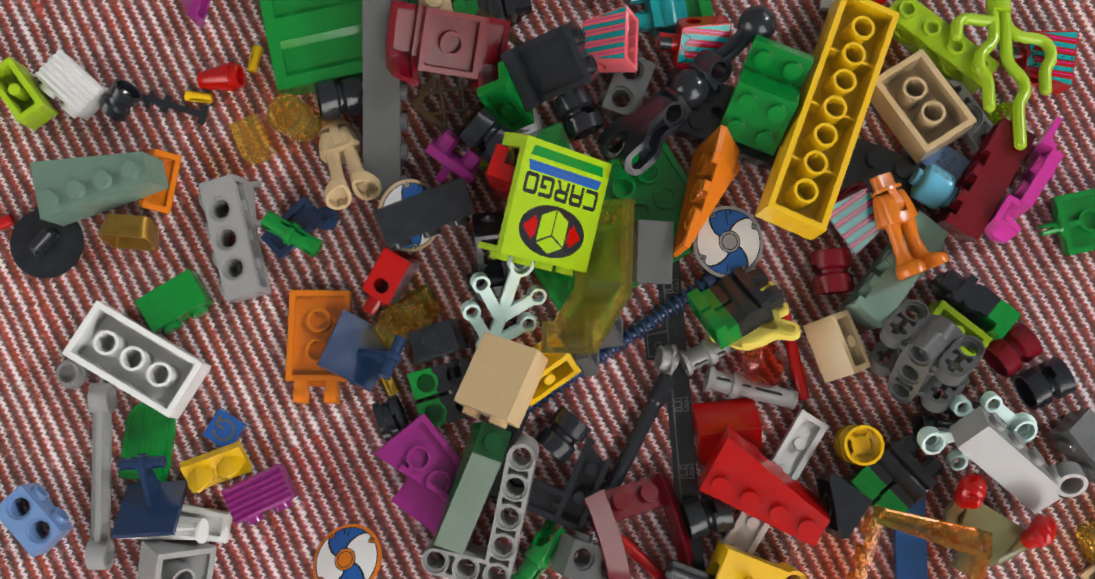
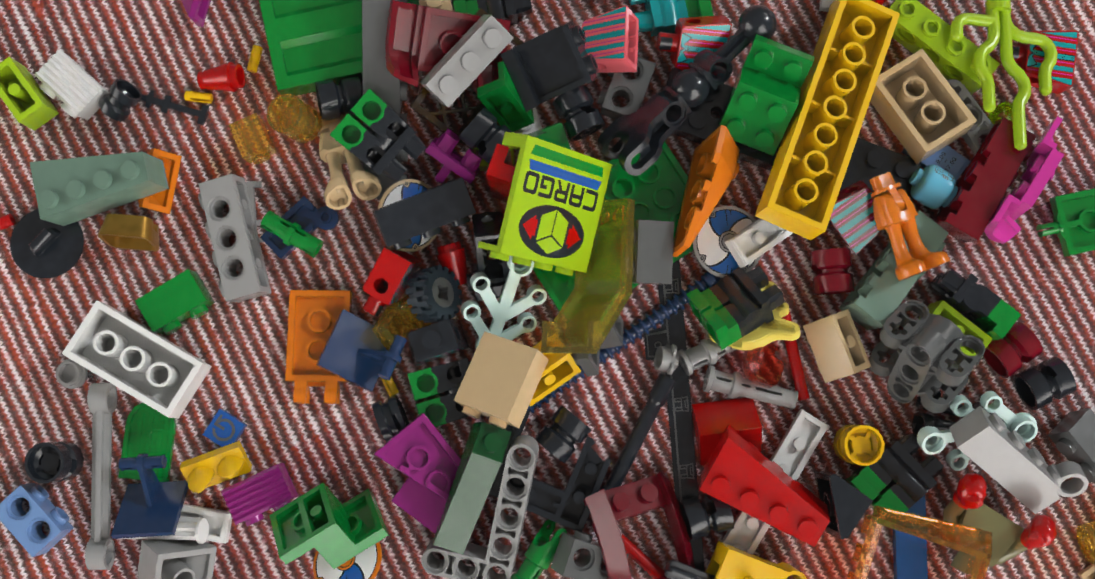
none -> black wheel [24,441,84,483]
none -> green bracket [269,482,389,569]
none -> black hips [330,89,427,182]
none -> black wheel [406,265,462,323]
none -> light grey brick [420,14,514,107]
none -> red cone [436,241,467,285]
none -> white tile [724,218,793,268]

